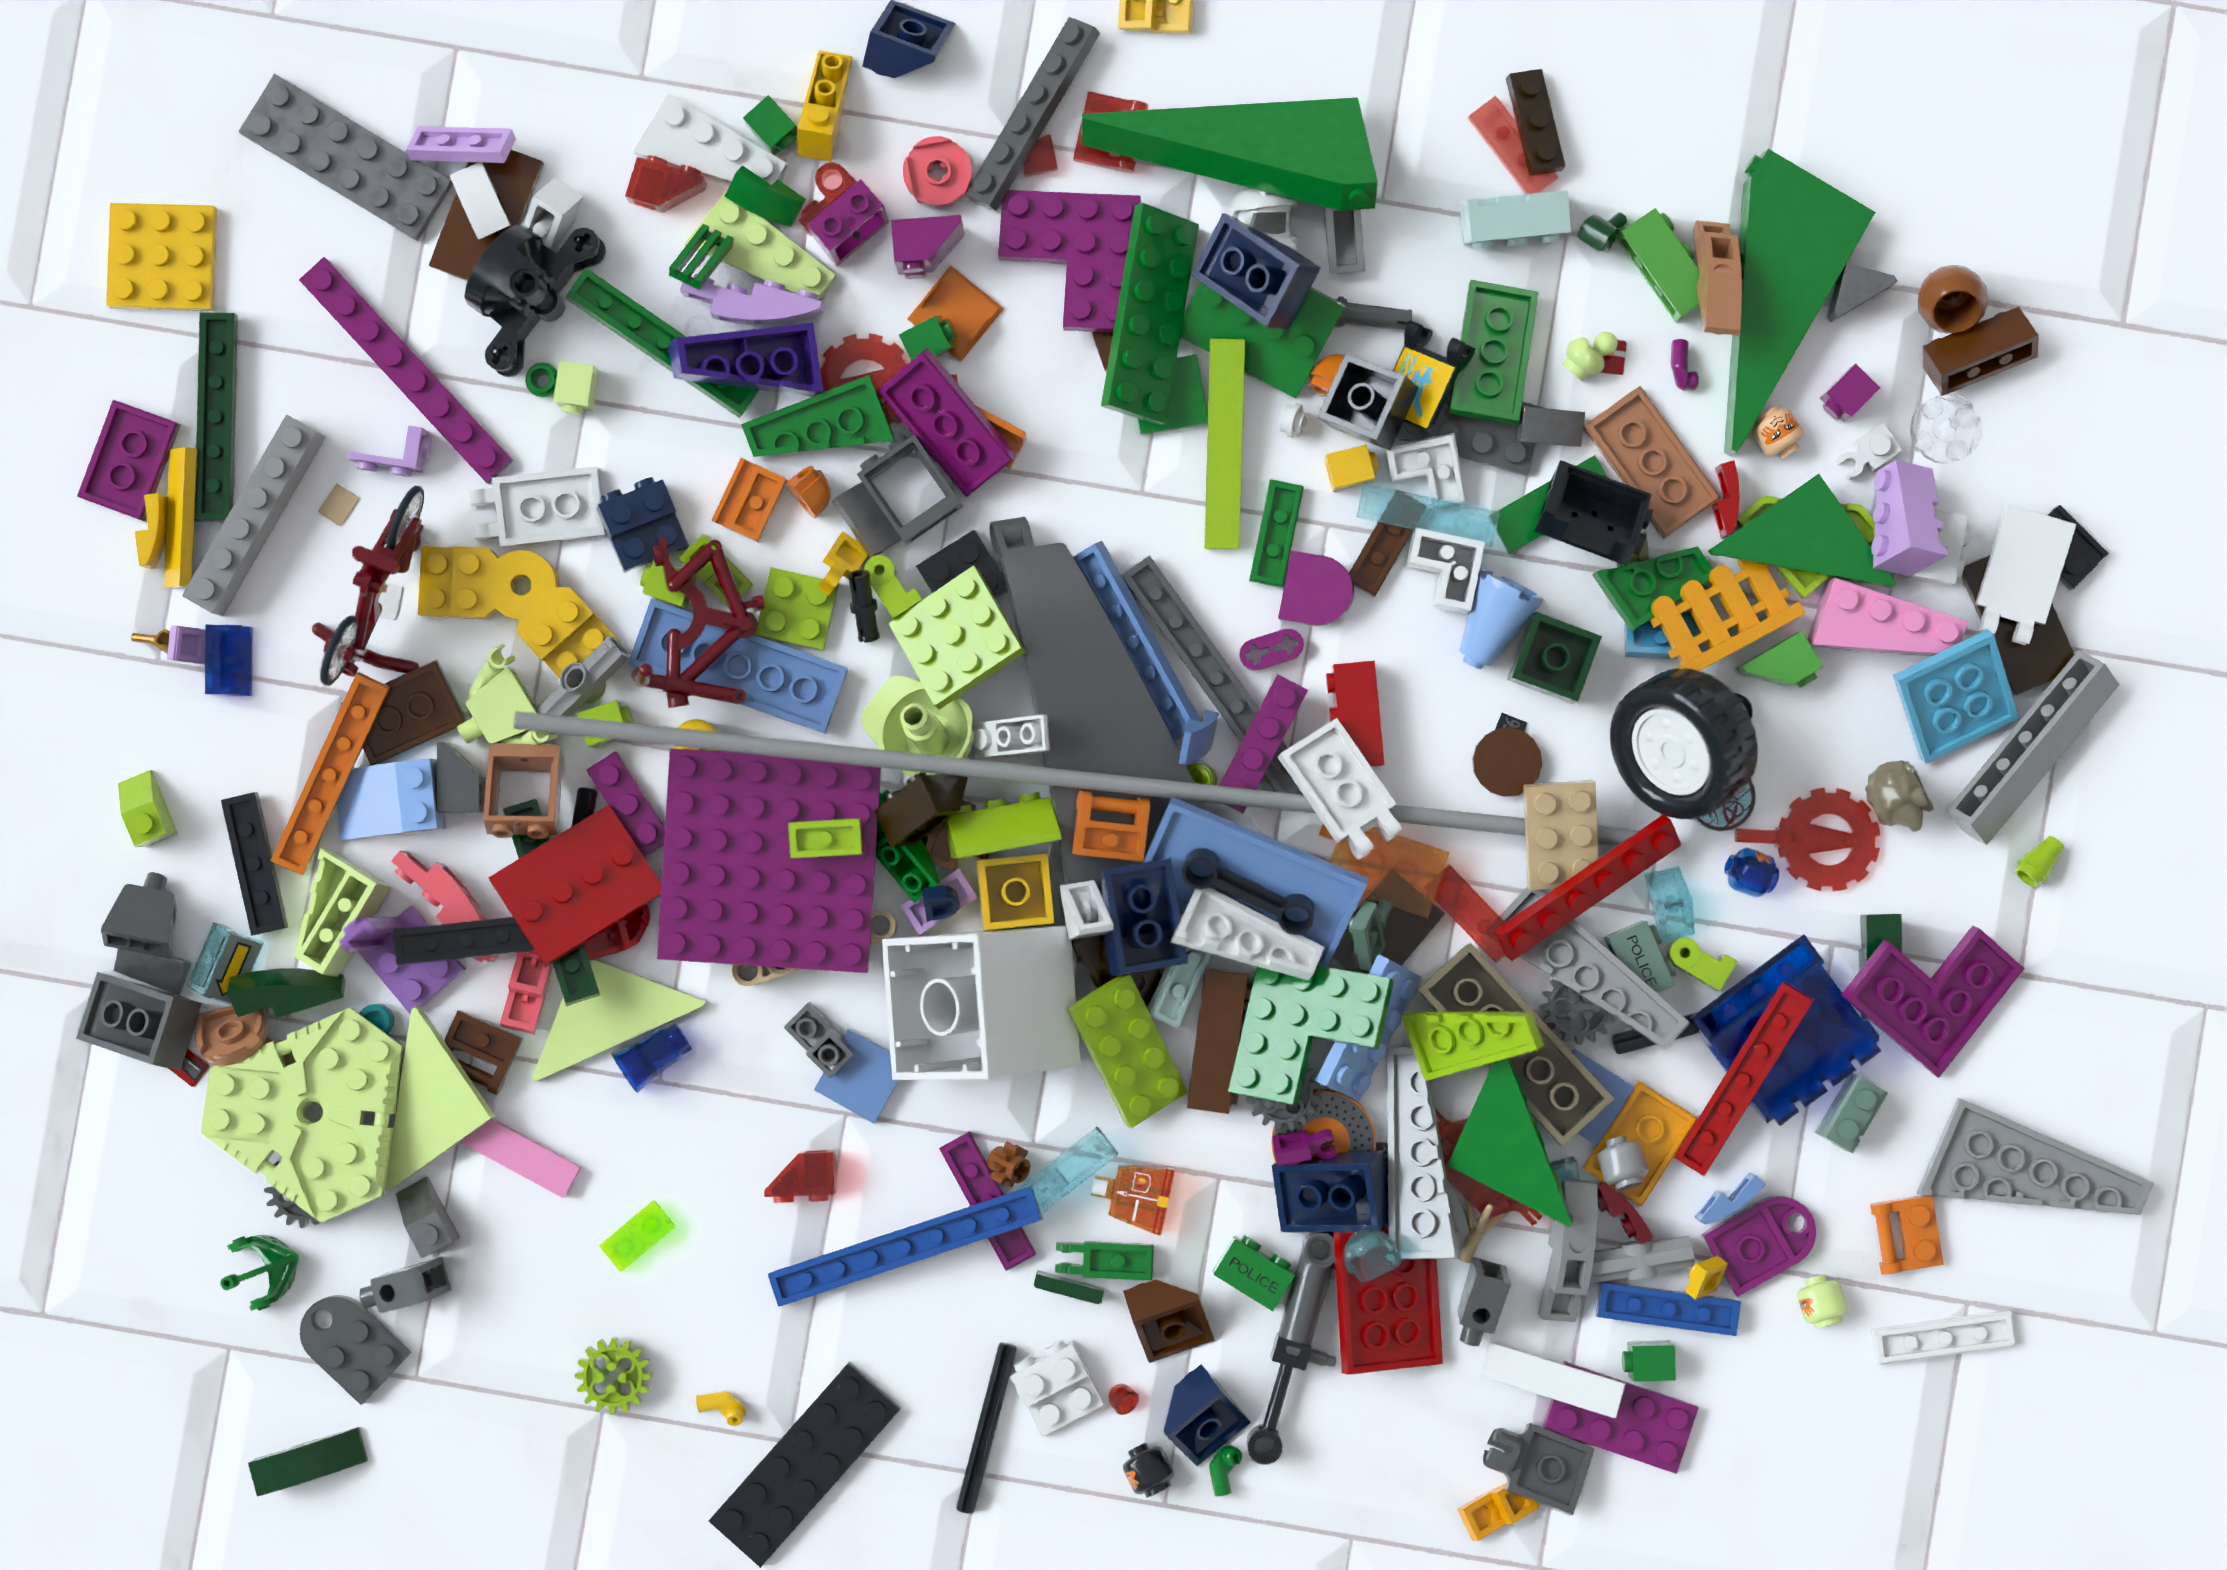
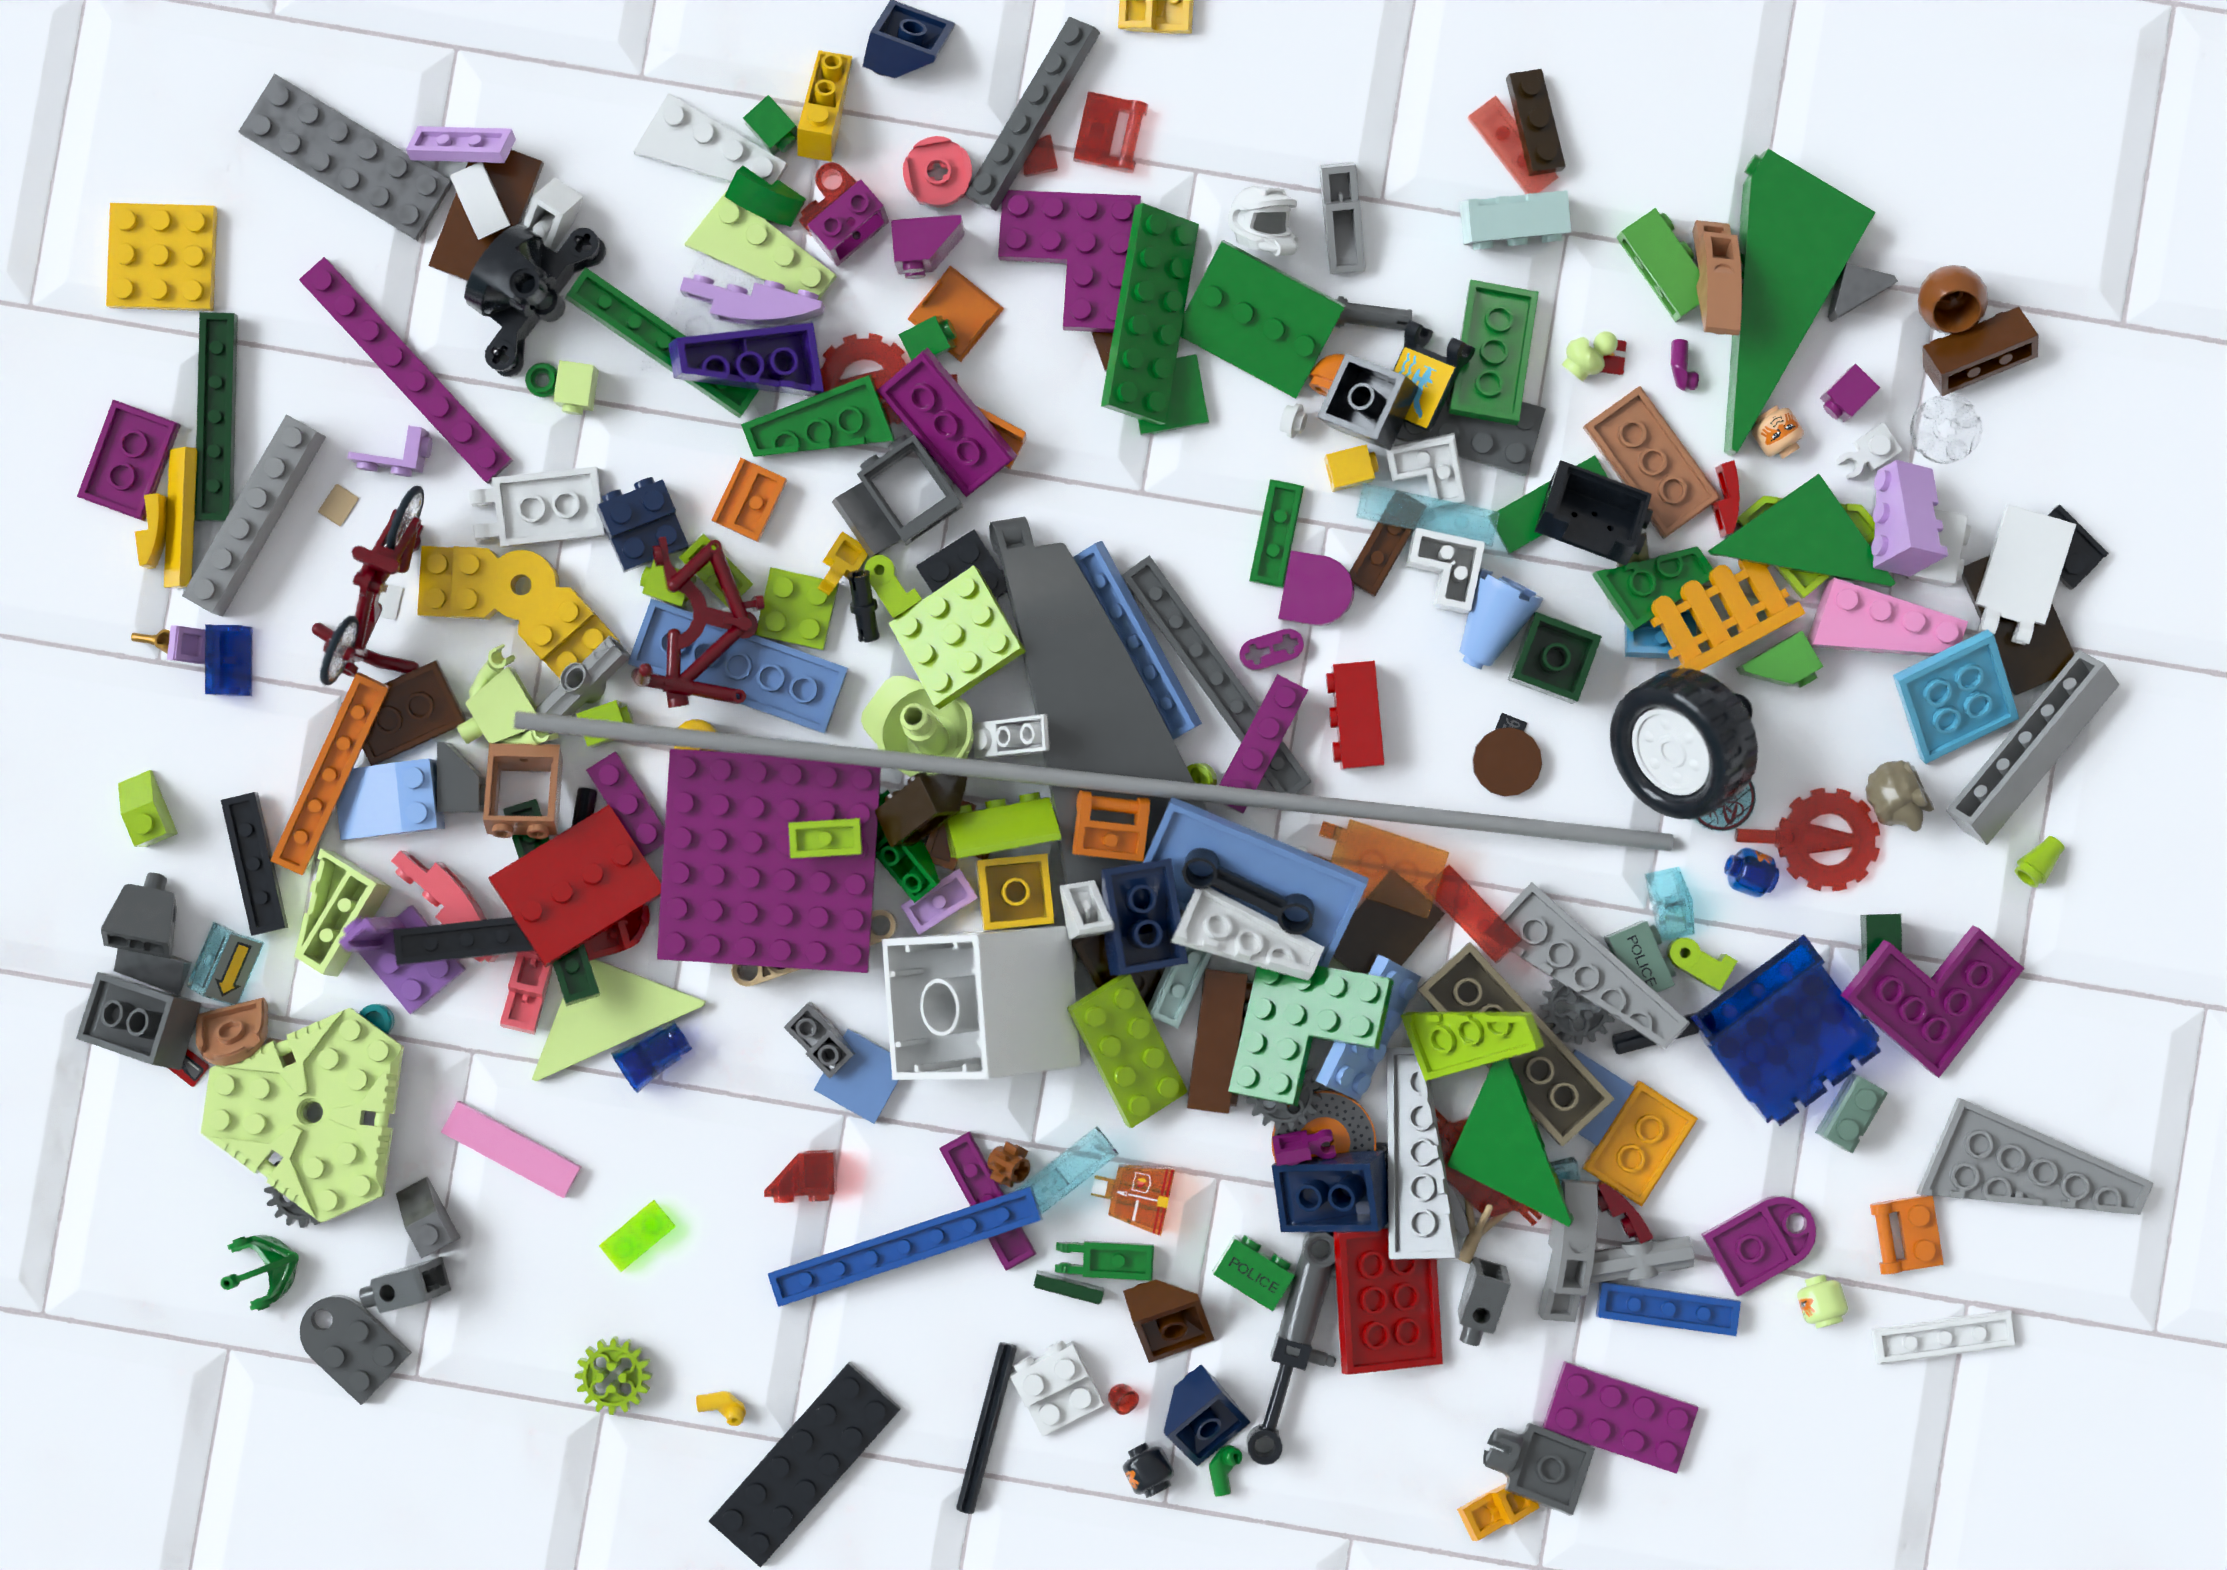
dark green slope [227,968,346,1018] -> none
dark green slope [248,1427,368,1497] -> none
yellowish green tile [385,1005,495,1192] -> none
reddish brown plate [444,1010,523,1096] -> none
clear red slope [625,155,708,213] -> none
green tile [669,224,734,290] -> none
orange piece [785,466,831,519] -> none
dark blue tile [922,886,960,921] -> none
green slope [1081,97,1378,211] -> none
medium blue slope [1178,710,1219,765] -> none
dark blue slope [1191,213,1321,330] -> none
lime tile [1204,339,1245,549] -> none
white tile [1278,718,1403,861] -> none
clear light blue hair [1343,1228,1402,1283] -> none
sand green plate [1349,900,1393,972] -> none
white tile [1480,1342,1626,1418] -> none
red plate [1494,815,1682,962] -> none
flat silver slope [1517,406,1585,447] -> none
tan plate [1523,779,1598,890] -> none
dark green piece [1577,212,1627,253] -> none
light grey head [1598,1136,1649,1191] -> none
green brick [1622,1340,1676,1382] -> none
red plate [1674,981,1815,1177] -> none
yellow plate [1685,1255,1728,1300] -> none
medium blue slope [1694,1173,1766,1225] -> none

